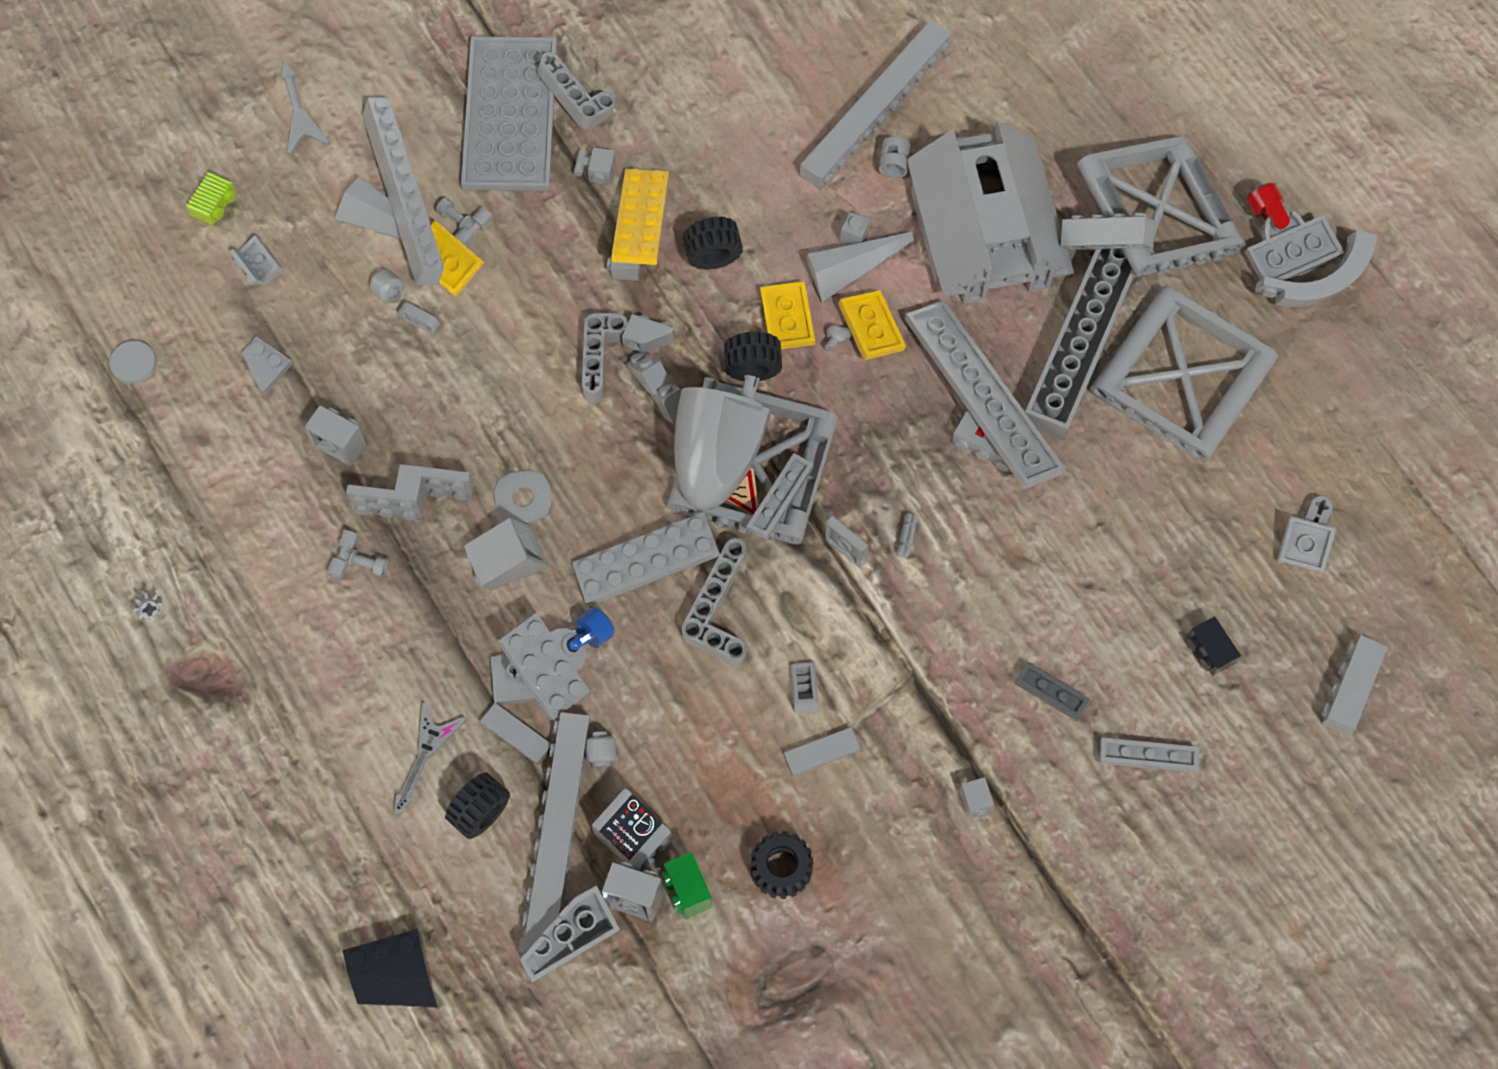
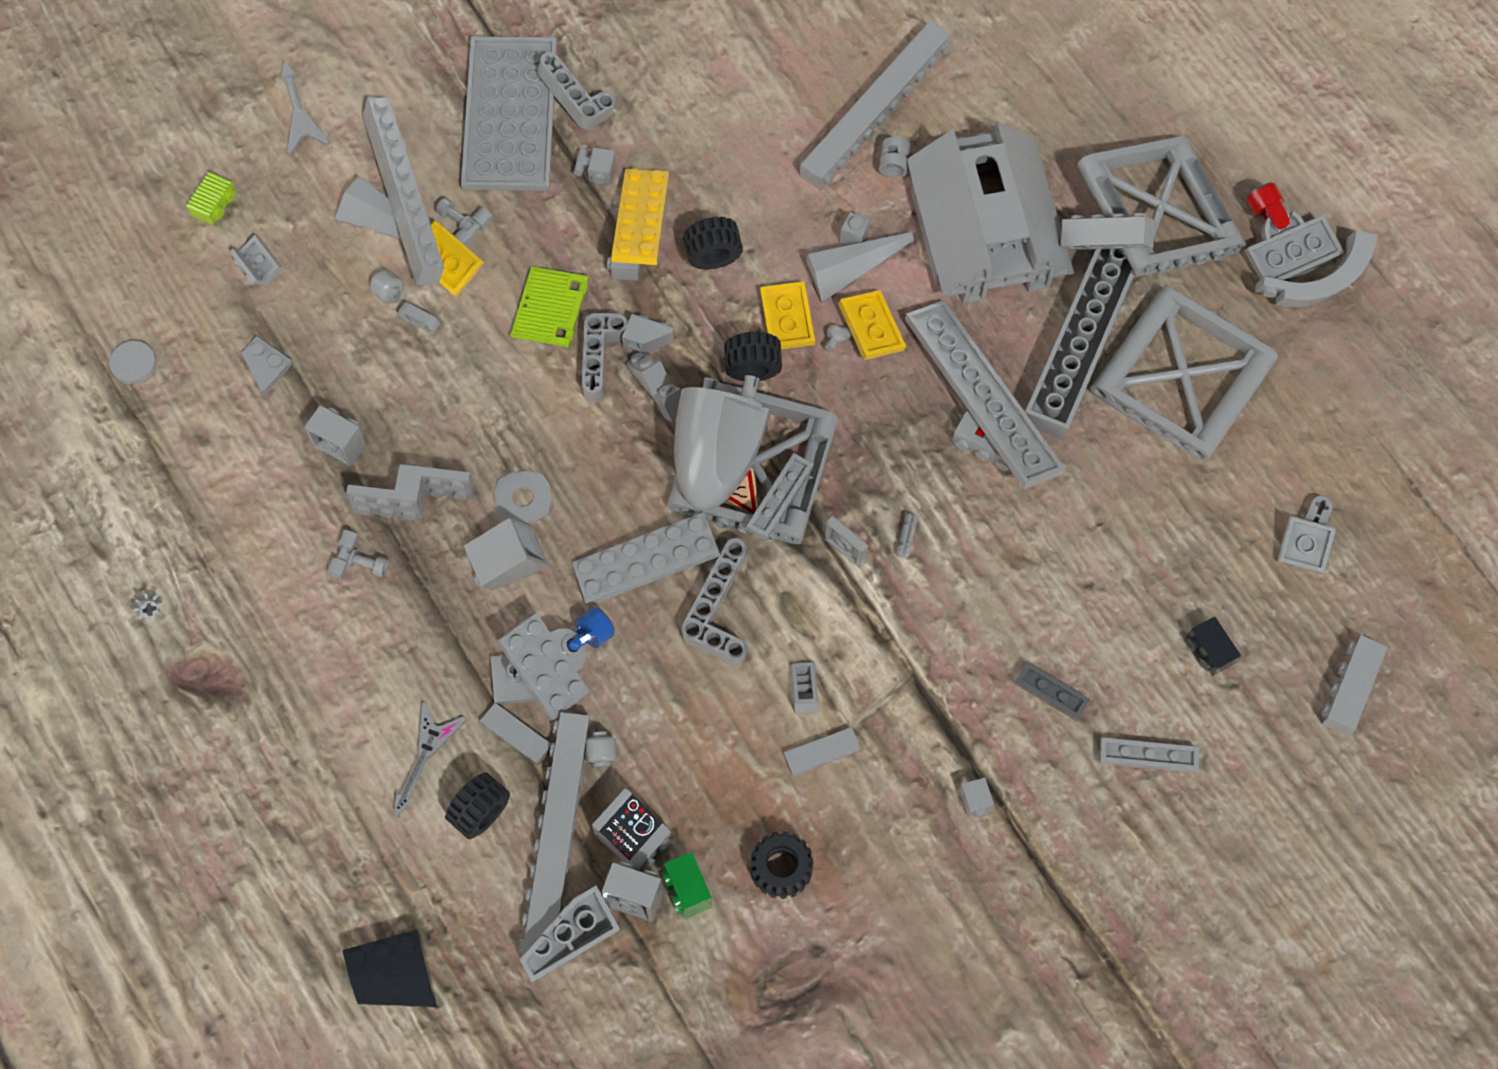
none -> lime window [510,266,589,348]

